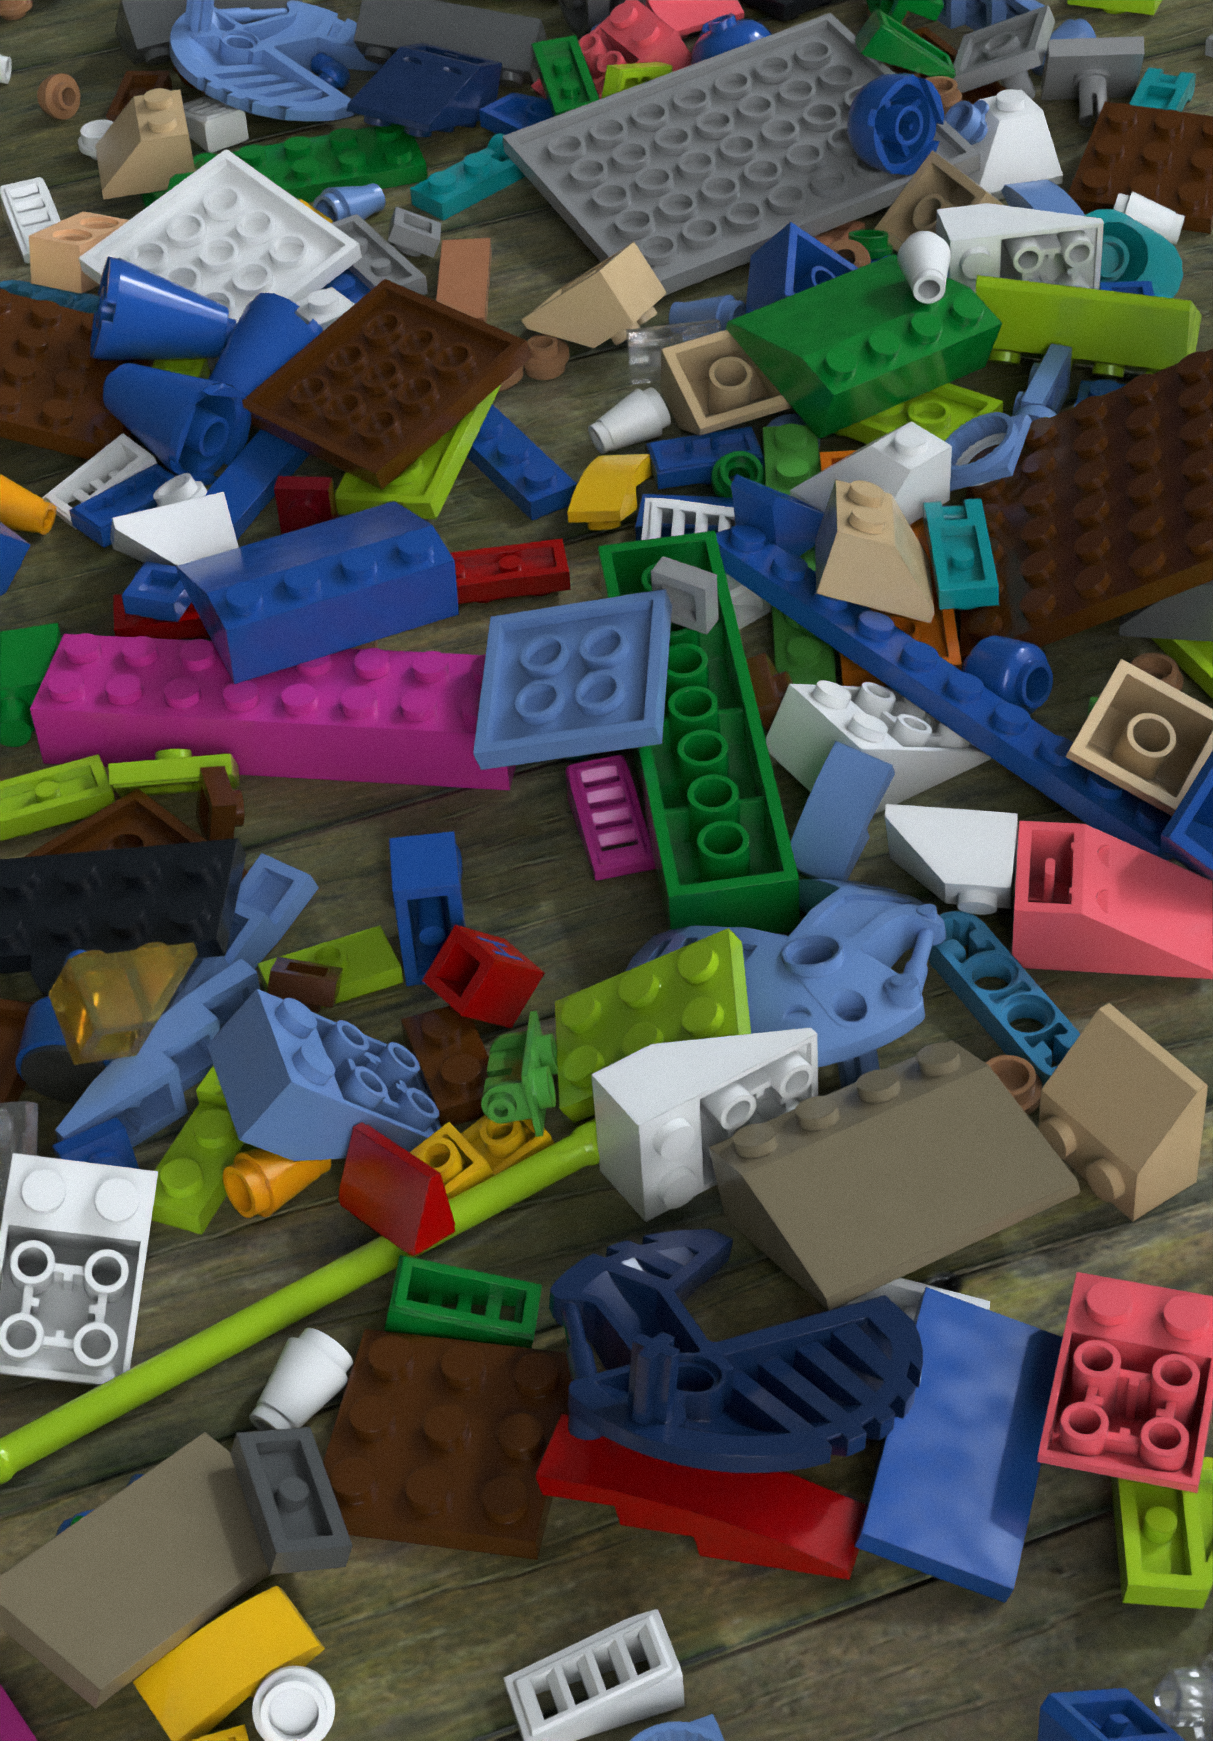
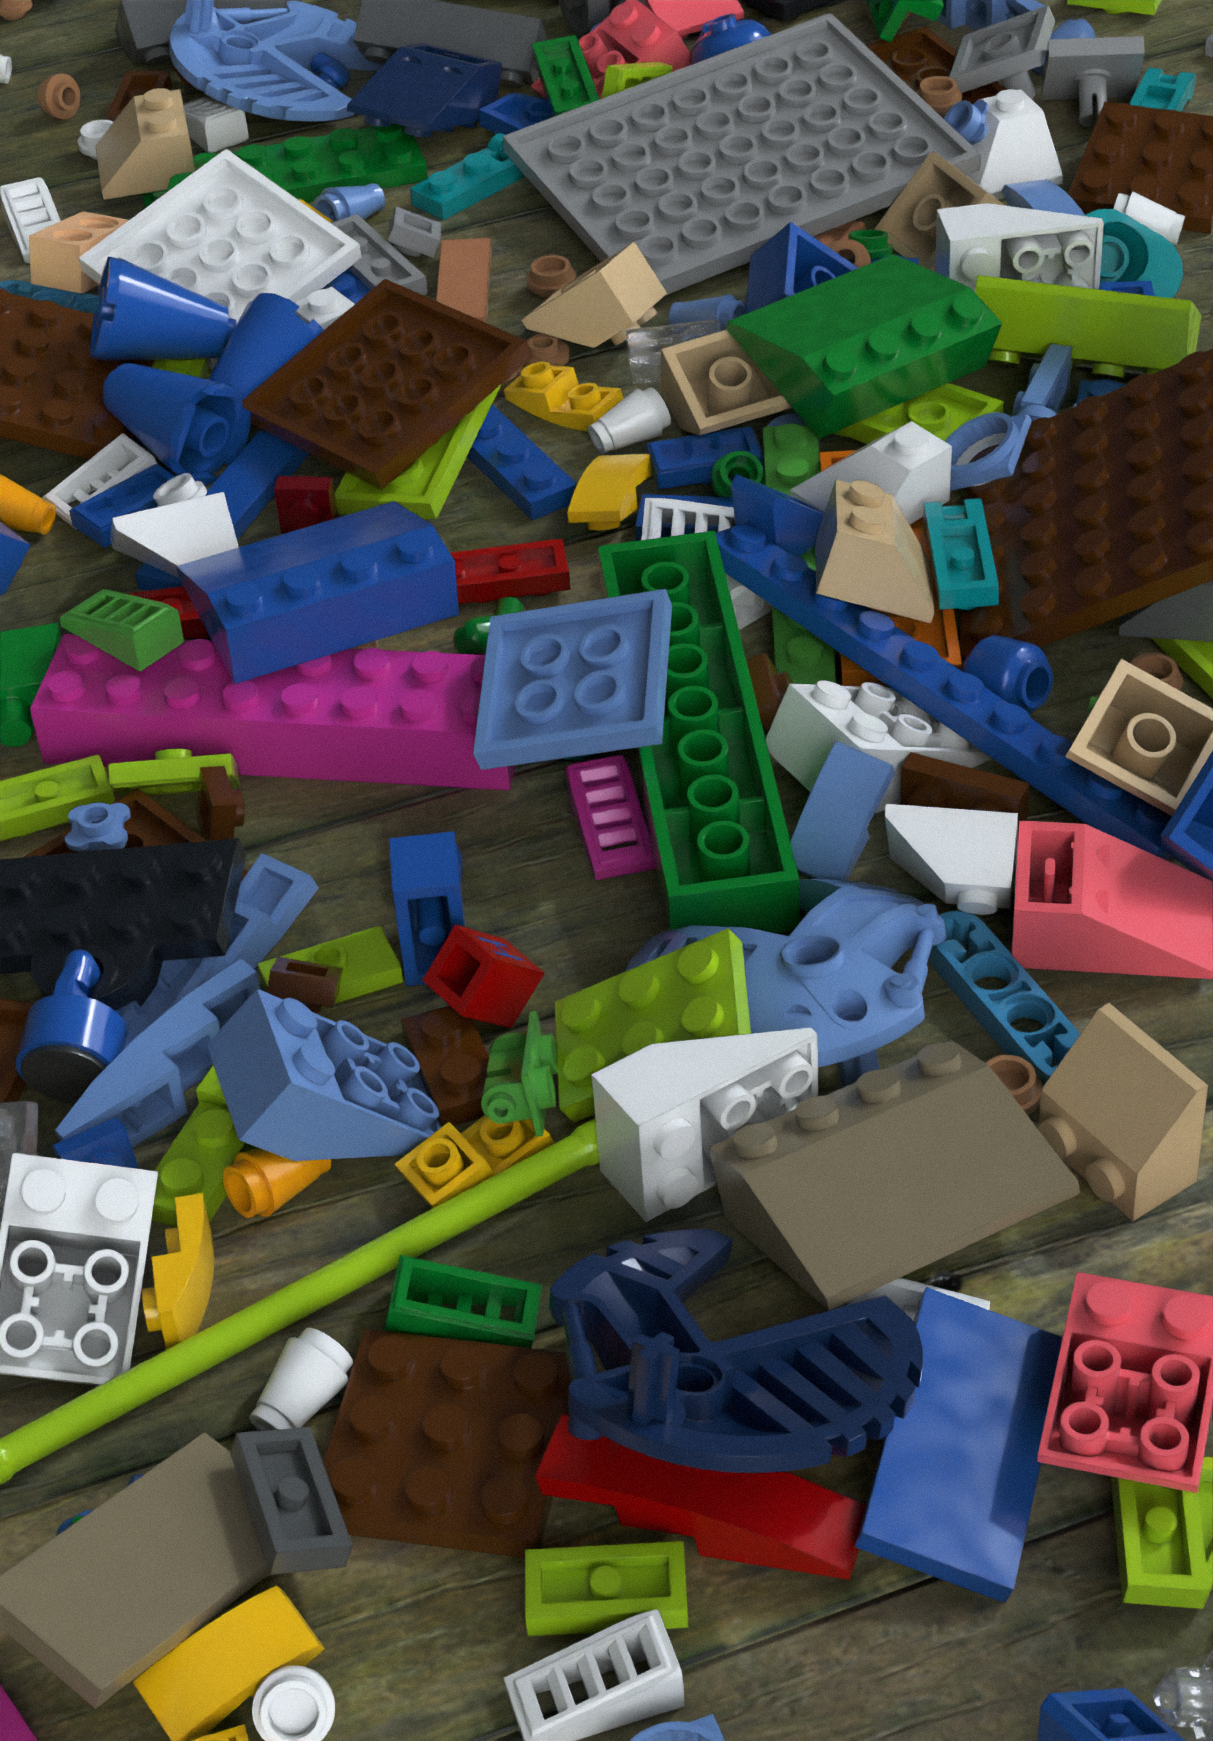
clear yellow slope [49,942,198,1065] -> none
blue plate [122,561,192,622] -> none
red slope [338,1122,456,1256] -> none
light grey plate [651,556,719,635] -> none
blue cylinder [847,73,944,175] -> none
green slope [855,9,956,79] -> none
white cone [897,231,951,304] -> none
none -> bright green slope [59,589,184,672]
none -> medium blue plate [65,803,131,852]
none -> yellow slope [142,1193,214,1350]
none -> green arm [453,597,524,655]
none -> yellow slope [503,362,624,432]
none -> lime plate [525,1541,689,1636]
none -> medium nougat plate [527,255,576,299]
none -> reddish brown plate [901,752,1029,832]

